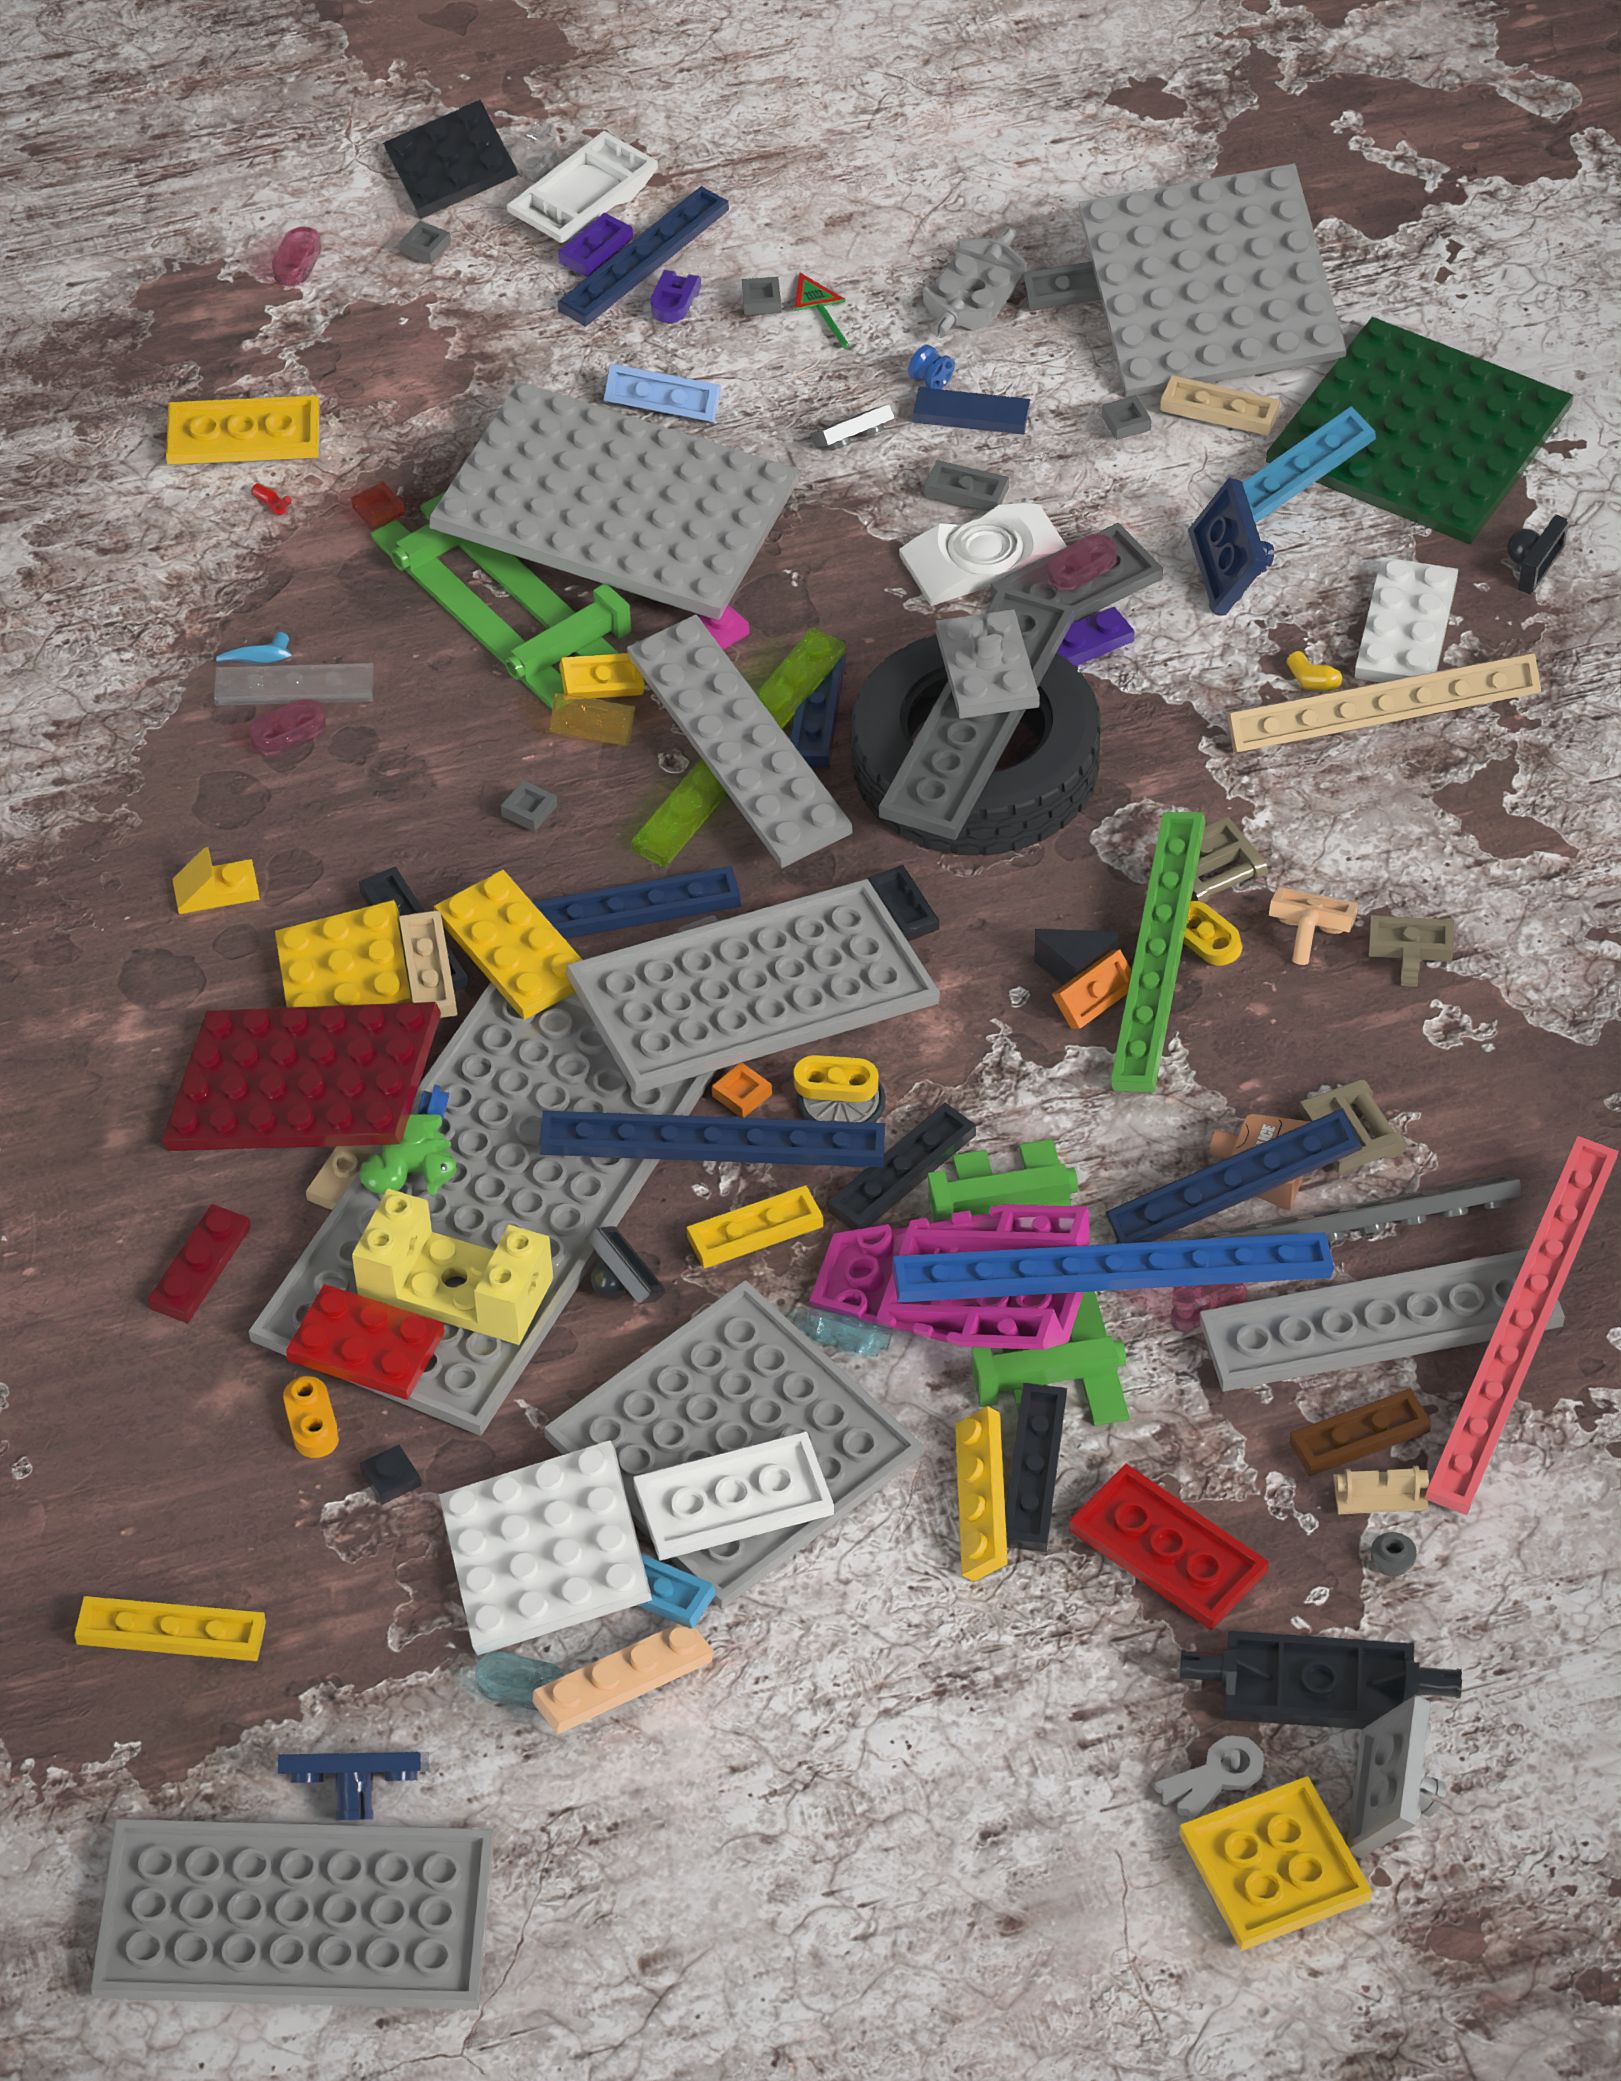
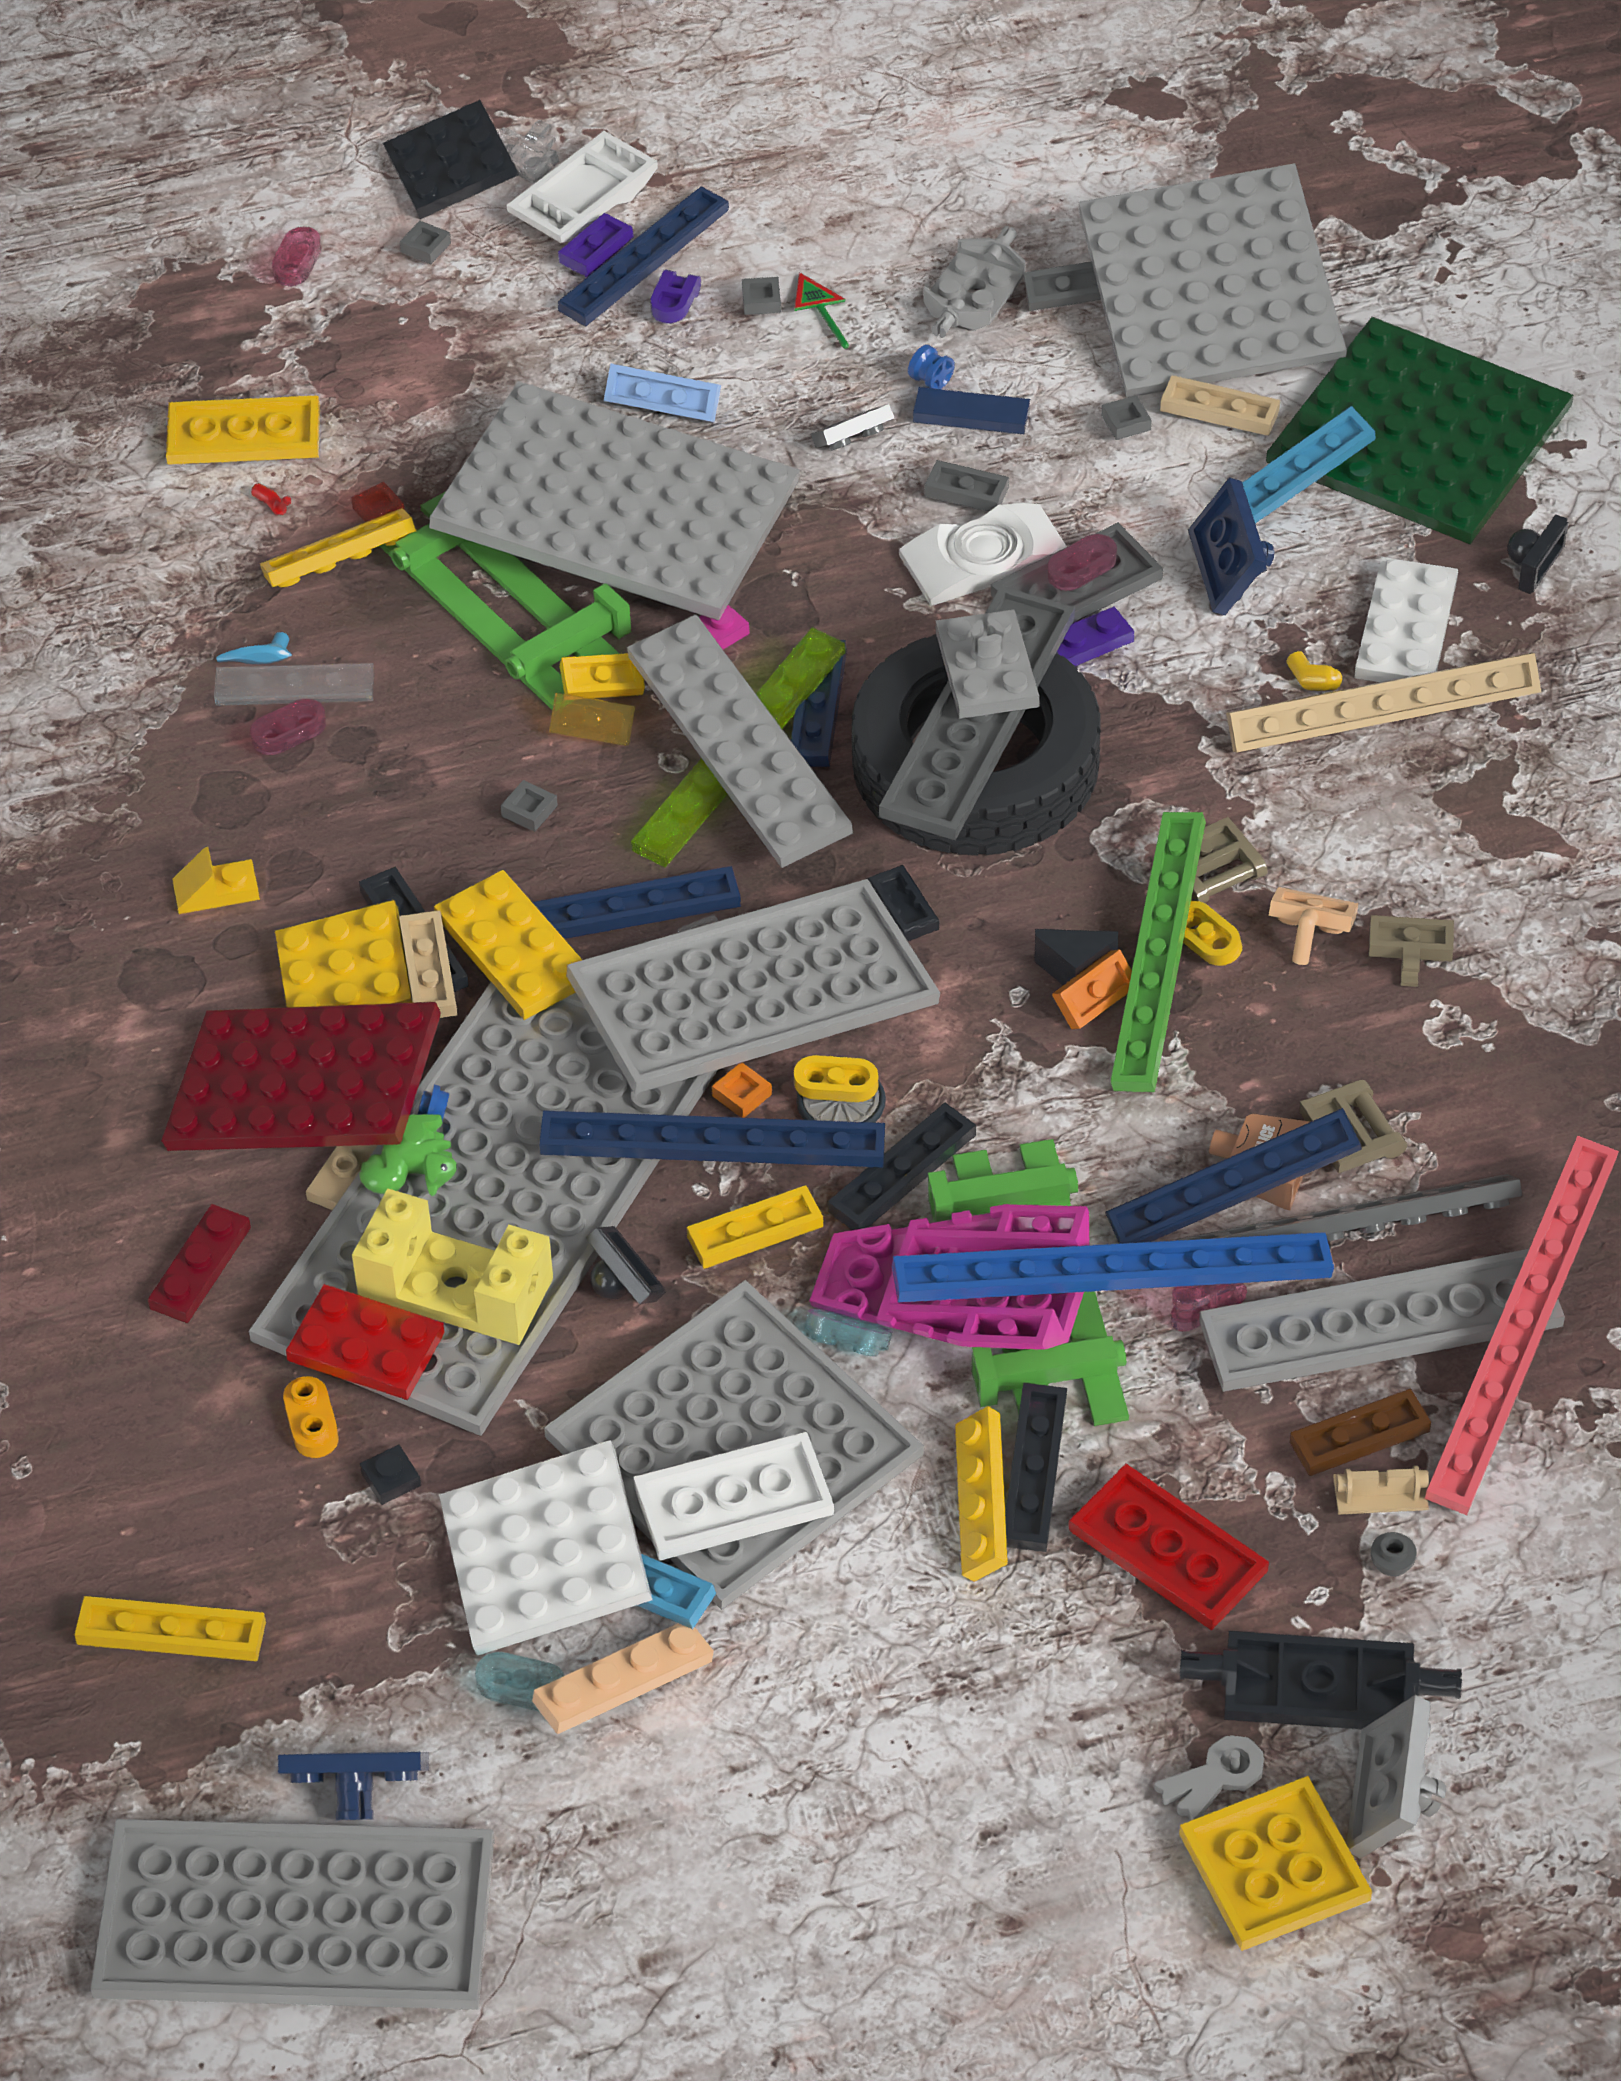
none -> yellow plate [260,508,416,588]

